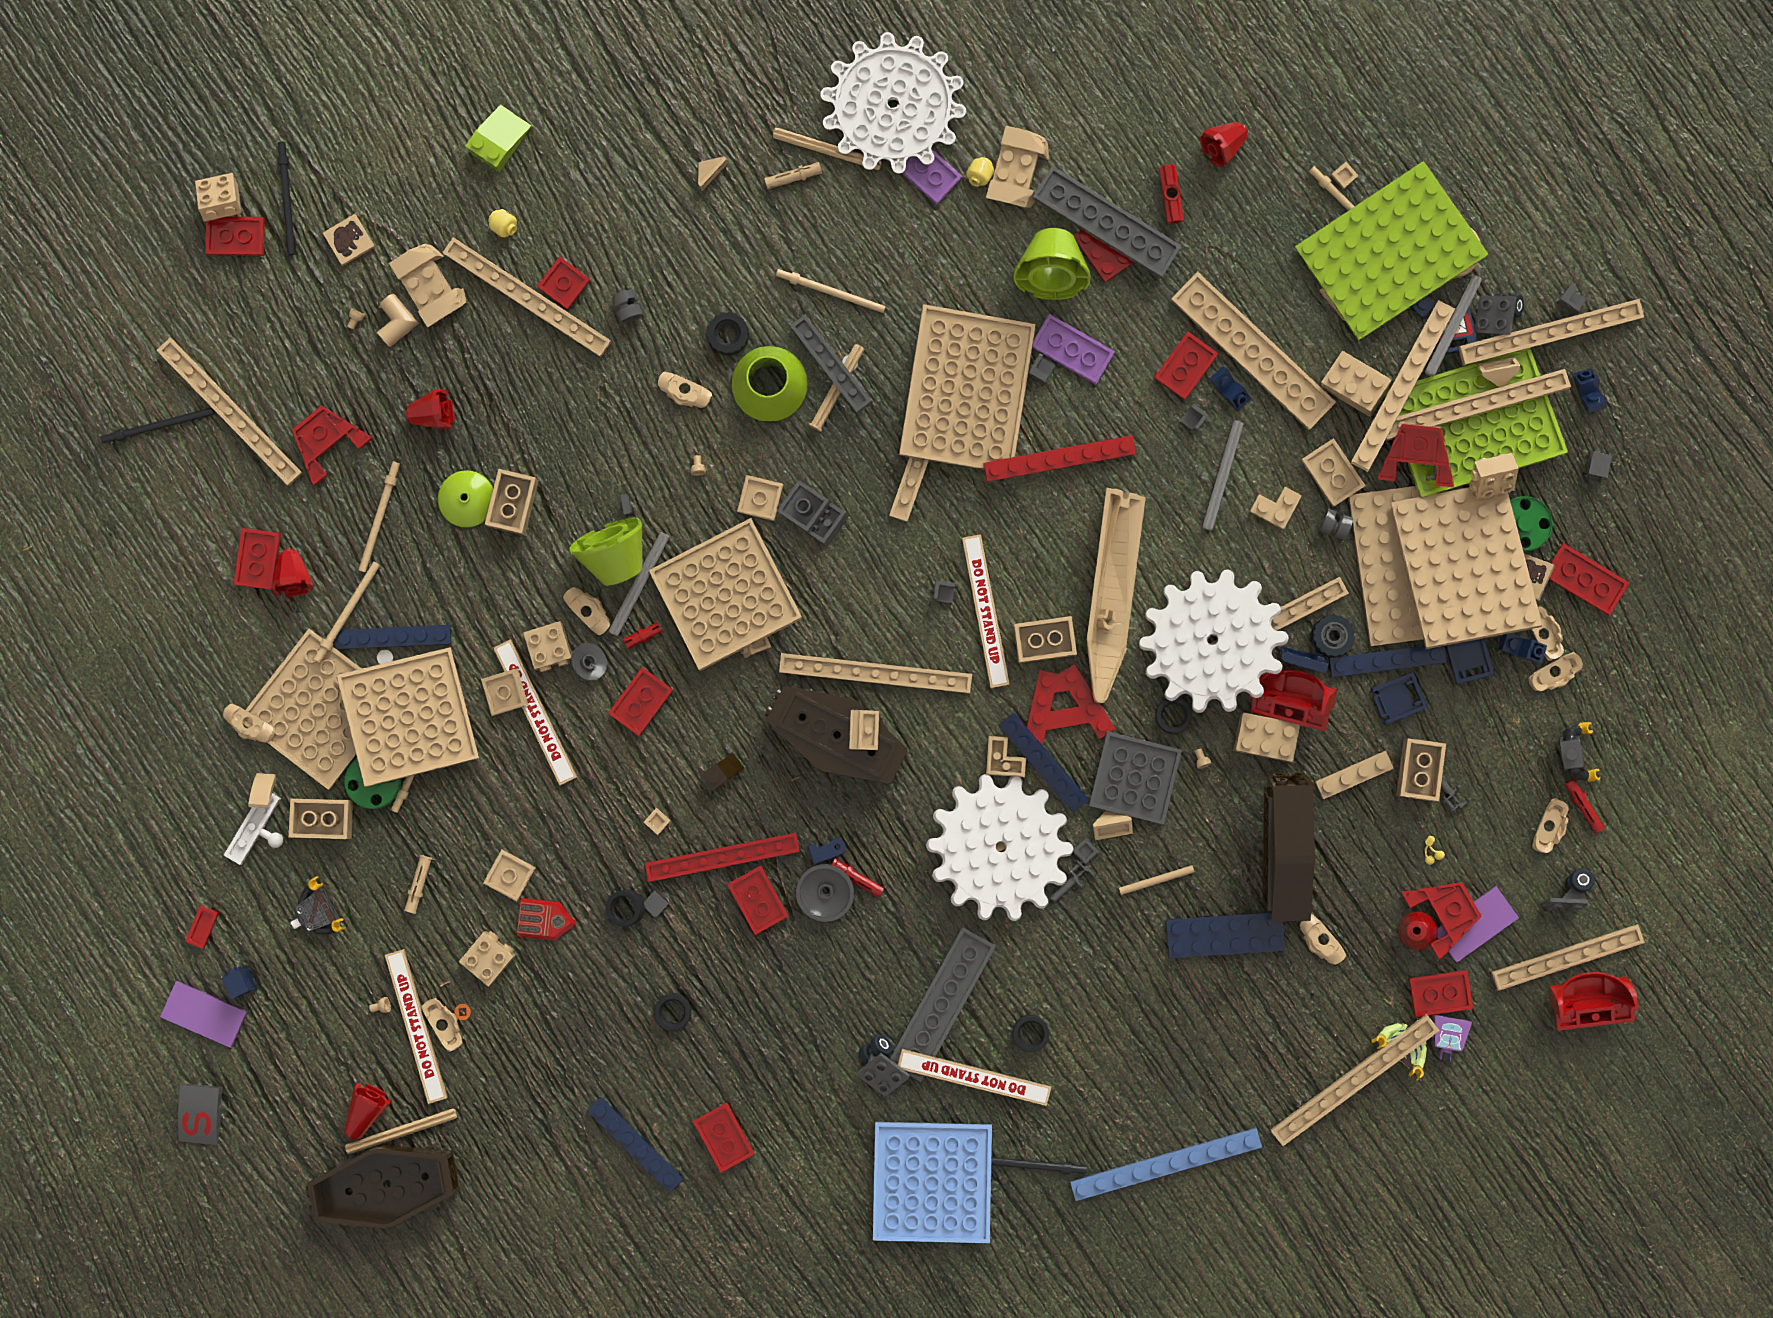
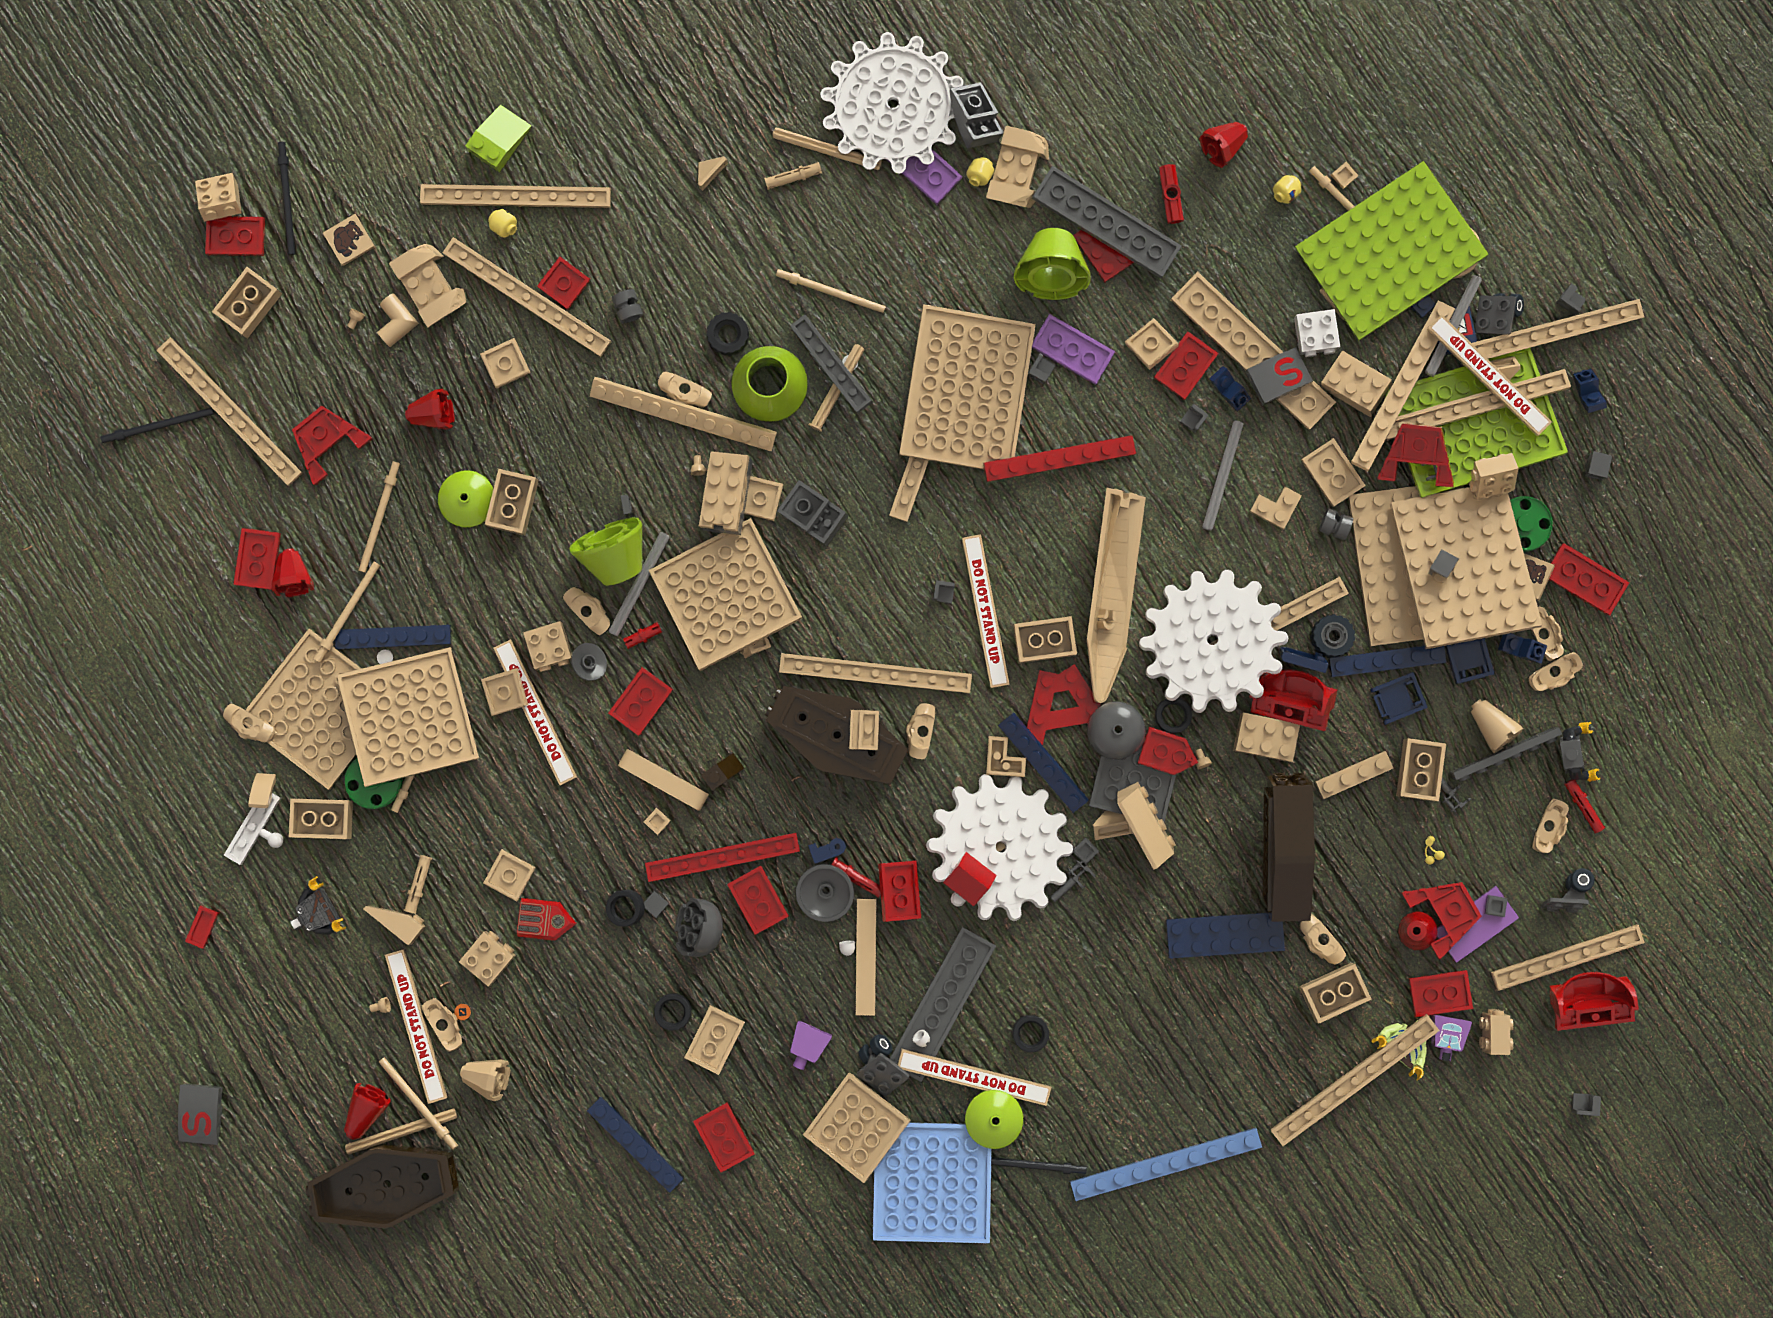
medium lavender tile [160,981,248,1048] -> none
dark blue brick [221,966,258,999] -> none
tan bar [1119,865,1194,895] -> none
none -> tan brick [212,267,282,339]
none -> tan slope [364,906,426,945]
none -> tan bar [379,1057,458,1150]
none -> tan plate [420,184,611,208]
none -> tan cone [460,1059,511,1101]
none -> tan tile [480,338,531,389]
none -> tan plate [590,377,777,451]
none -> tan beam [618,749,709,811]
none -> dark grey cylinder [674,898,723,957]
none -> tan plate [684,1005,745,1075]
none -> tan piece [699,452,753,535]
none -> medium lavender torso [790,1021,832,1070]
none -> tan plate [803,1073,911,1183]
none -> white hinge [839,941,855,956]
none -> tan tile [856,899,876,1016]
none -> red plate [878,861,921,922]
none -> tan piece [906,703,935,759]
none -> white hinge [913,1030,930,1047]
none -> red slope [943,852,997,907]
none -> dark grey slope [949,82,1004,149]
none -> lime dish [965,1090,1023,1149]
none -> dark grey cylinder [1087,701,1146,760]
none -> tan slope [1117,782,1176,870]
none -> tan tile [1125,318,1179,370]
none -> red tile [1137,727,1198,775]
none -> dark grey slope [1245,347,1313,406]
none -> light yellow head [1273,175,1301,204]
none -> white brick [1294,309,1340,357]
none -> tan brick [1299,963,1372,1024]
none -> tile [1427,314,1552,436]
none -> dark grey panel [1428,549,1459,578]
none -> dark grey plate [1449,727,1562,782]
none -> tan cone [1471,700,1523,753]
none -> tan brick [1479,1009,1513,1055]
none -> dark grey tile [1484,895,1508,917]
none -> dark grey panel [1572,1093,1601,1116]

